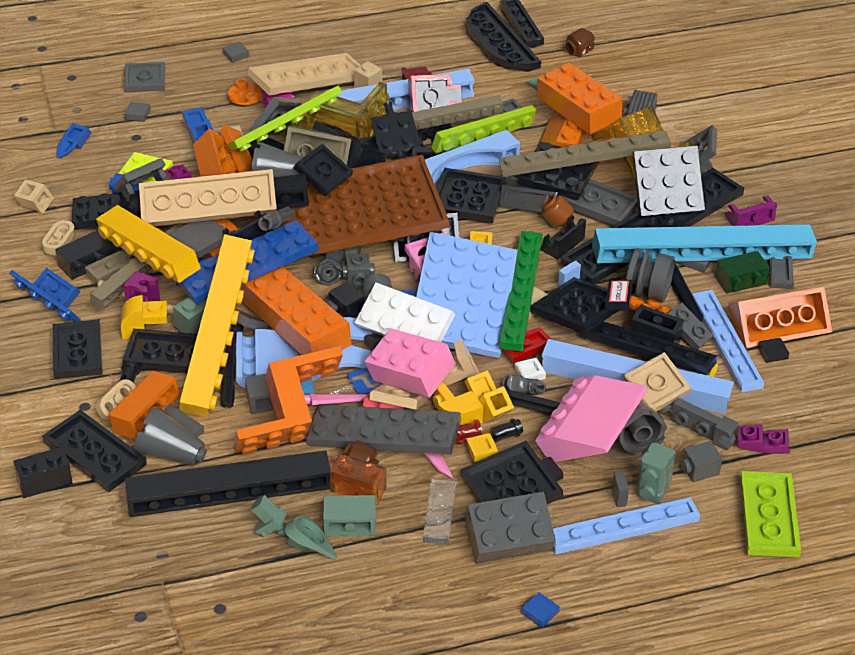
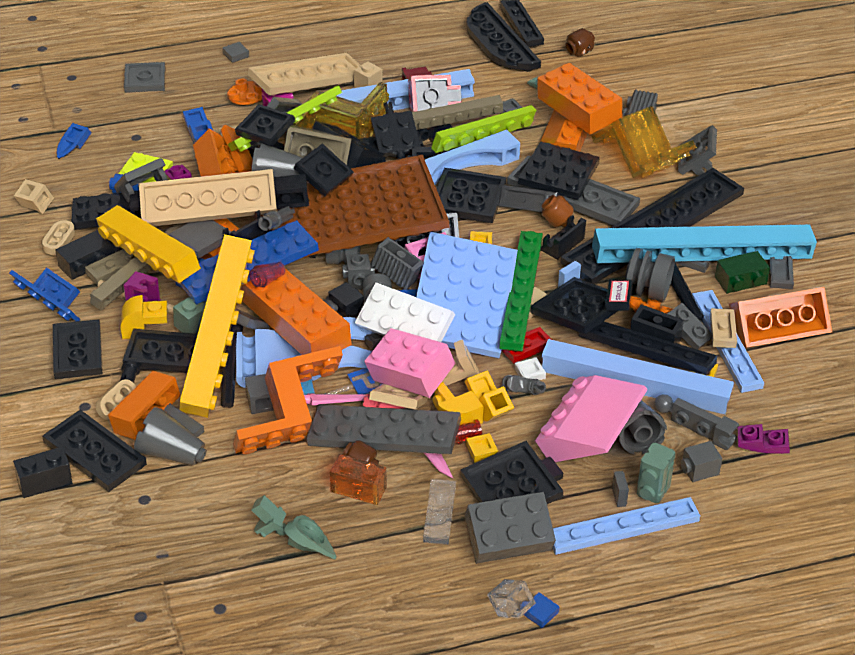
dark grey tile [125,102,151,122] -> none
black brick [125,450,332,517] -> none
dark grey plate [314,259,342,286] -> none
sand green brick [324,495,376,536] -> none
black pin [490,418,523,442] -> none
dark tan plate [499,131,671,177] -> none
black axle [506,389,560,415] -> none
tan tile [624,352,692,412] -> none
plate [632,146,705,217] -> none
magenta hinge [725,195,777,226] -> none
lime plate [740,471,801,558] -> none
black tile [758,338,789,363] -> none
none -> black tile [235,104,295,147]
none -> clear pink cone [249,262,285,288]
none -> dark grey brick [371,237,425,290]
none -> clear brick [487,579,536,619]
none -> tan plate [710,308,737,348]

